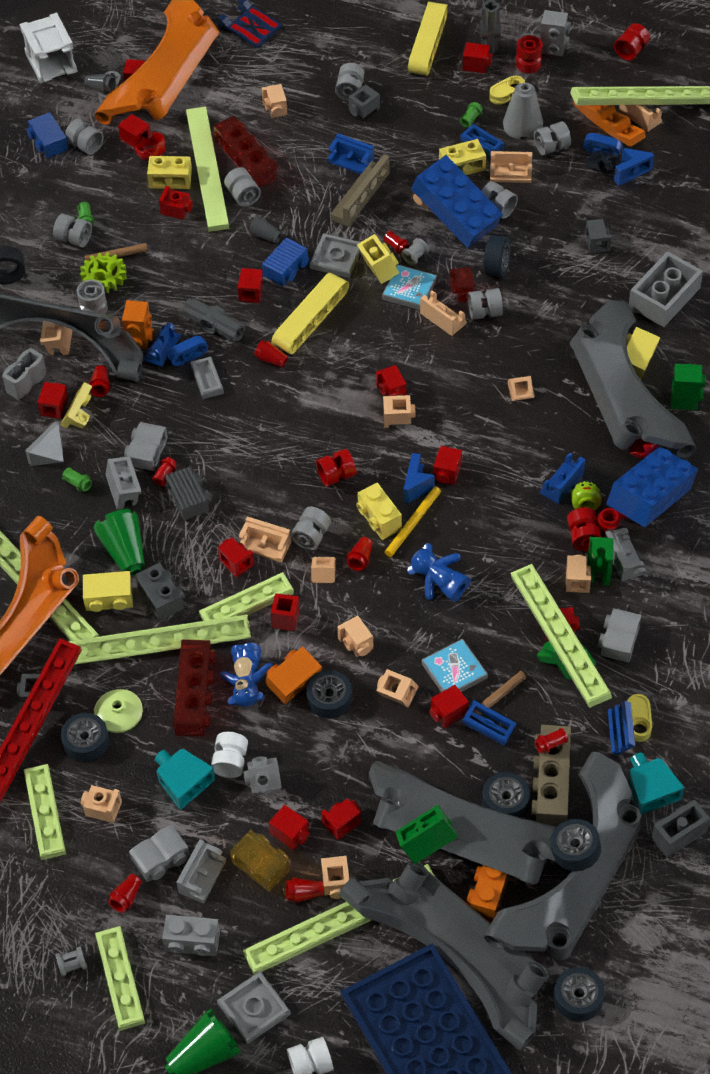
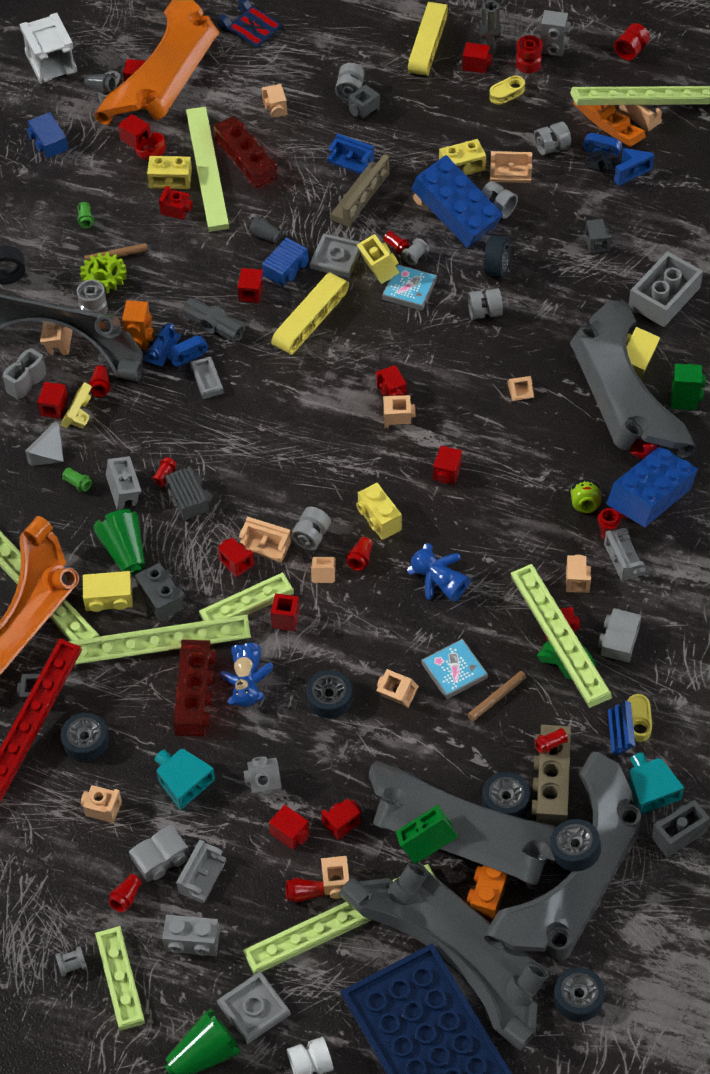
yellowish green tile [24,764,66,860] -> none
light grey wheel [53,214,92,247] -> none
light grey wheel [65,118,104,155] -> none
yellowish green dish [94,689,143,733] -> none
light grey brick [124,422,167,471] -> none
white wheel [211,732,248,778] -> none
light grey wheel [224,167,261,207] -> none
clear yellow brick [230,830,290,892] -> none
red cone [254,340,288,368] -> none
orange brick [266,646,322,705] -> none
red wheel [316,448,357,487] -> none
light nougat brick [337,616,373,657] -> none
yellow bar [385,486,441,557] -> none
blue slope [404,453,435,503] -> none
light nougat hinge [420,290,467,336] -> none
red brick [429,685,469,728] -> none
clear red brick [449,267,475,302] -> none
bright green pin [460,102,482,128] -> none
blue tile [460,124,504,159] -> none
blue tile [461,700,517,746] -> none
light grey cone [503,83,543,139] -> none
blue hinge [540,453,586,504] -> none
red wheel [567,507,602,551] -> none
green hinge [587,537,614,586] -> none

